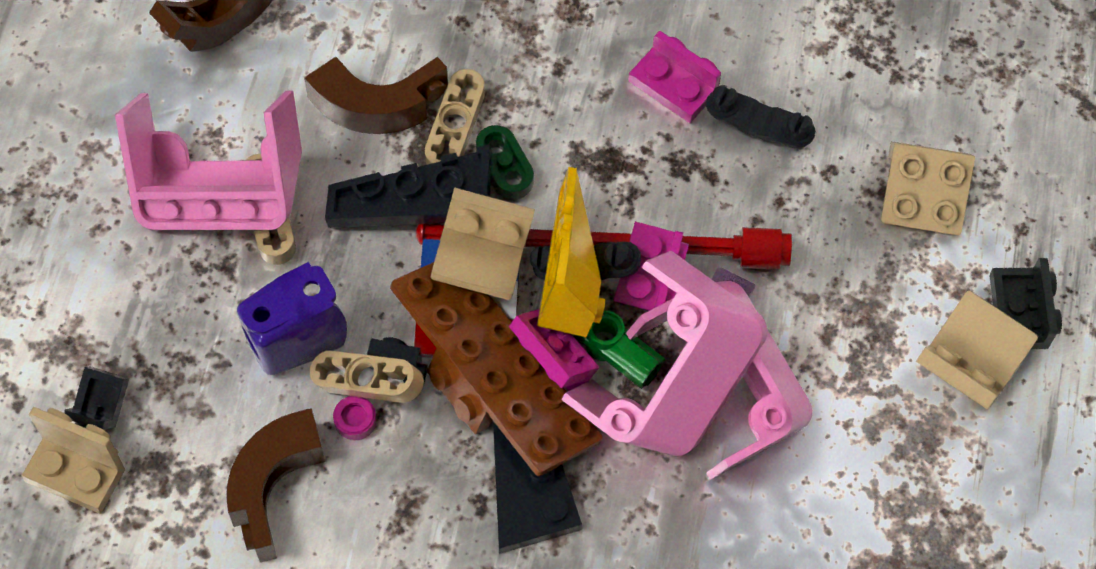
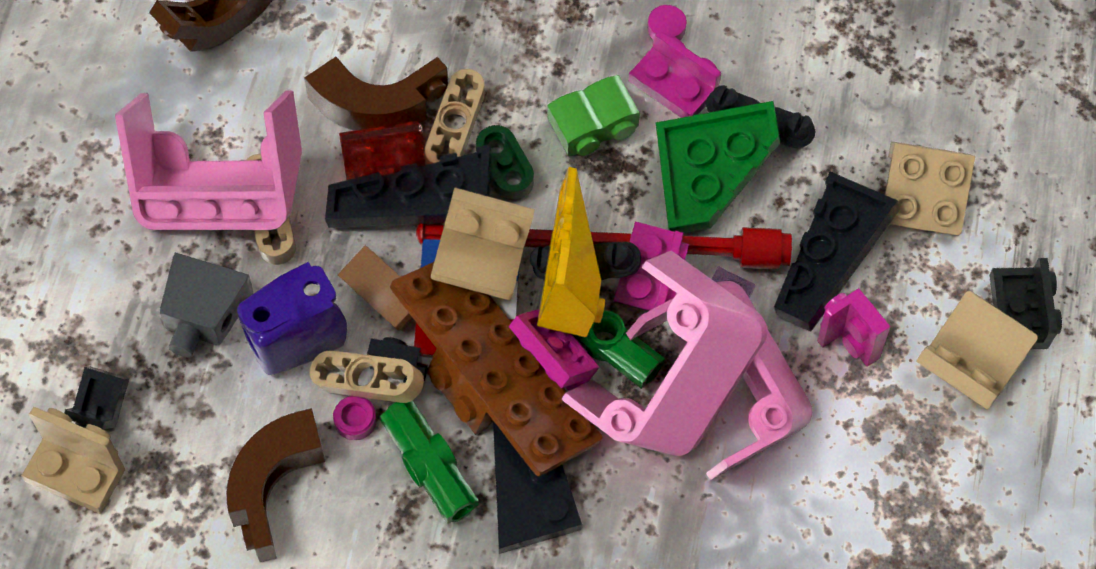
none -> dark grey torso [160,252,253,358]
none -> medium nougat slope [338,245,412,331]
none -> clear red bracket [339,121,425,180]
none -> green piece [380,400,479,524]
none -> bright green brick [547,75,640,156]
none -> dark pink tile [647,5,687,40]
none -> green plate [655,101,780,233]
none -> black wing [774,171,900,332]
none -> dark pink bracket [817,288,891,367]

